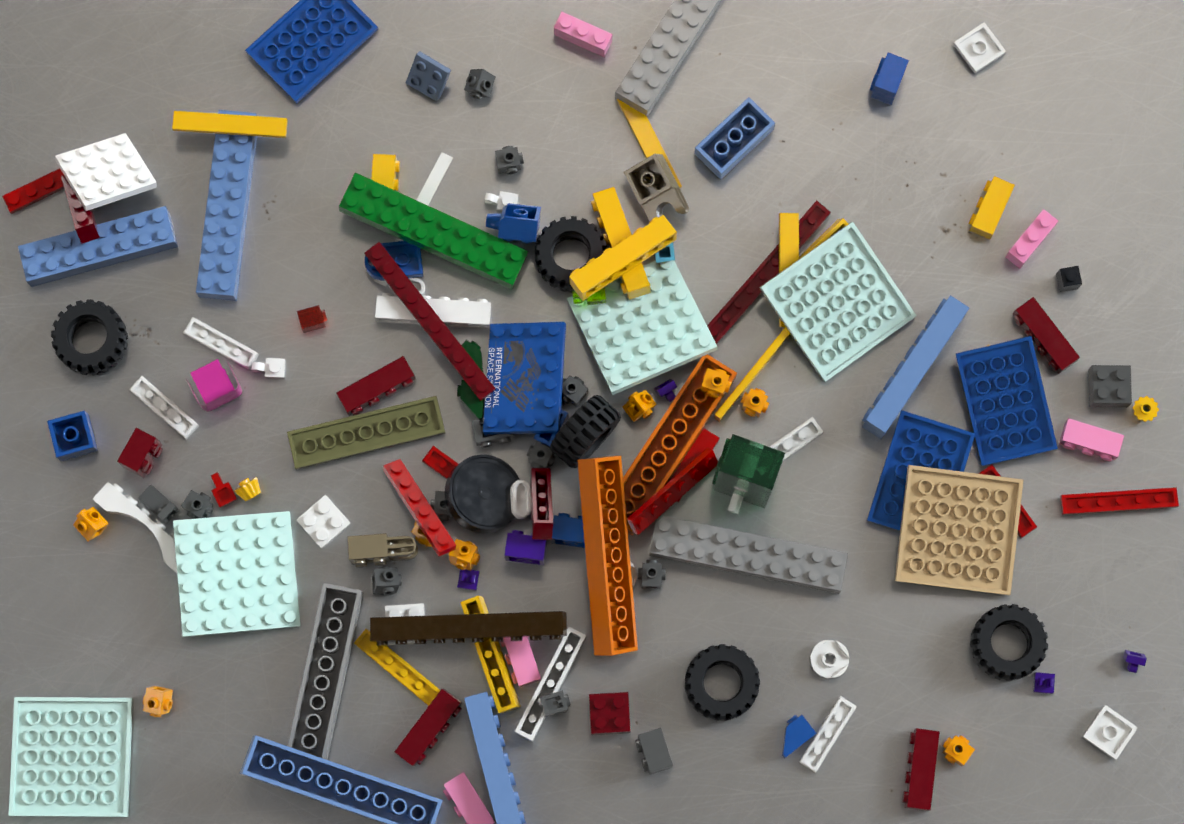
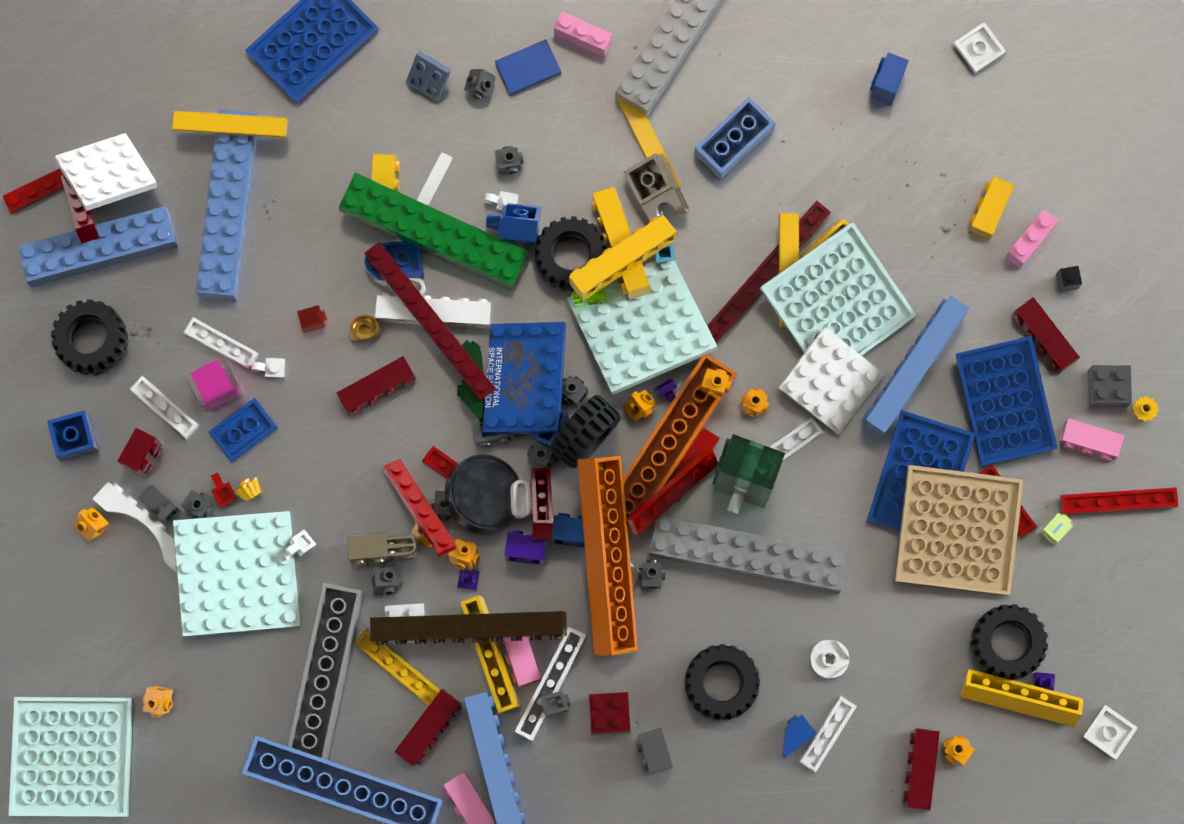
olive plate [287,396,446,470] -> none
white plate [297,495,351,549] -> none
yellow tile [714,327,791,422] -> none
dark purple tile [1123,650,1147,673] -> none
none -> blue tile [209,398,278,463]
none -> white plate [281,530,316,560]
none -> pearl gold piece [349,314,382,341]
none -> blue tile [495,39,562,95]
none -> white plate [778,327,884,435]
none -> yellow brick [961,669,1084,727]
none -> yellowish green brick [1040,513,1073,545]

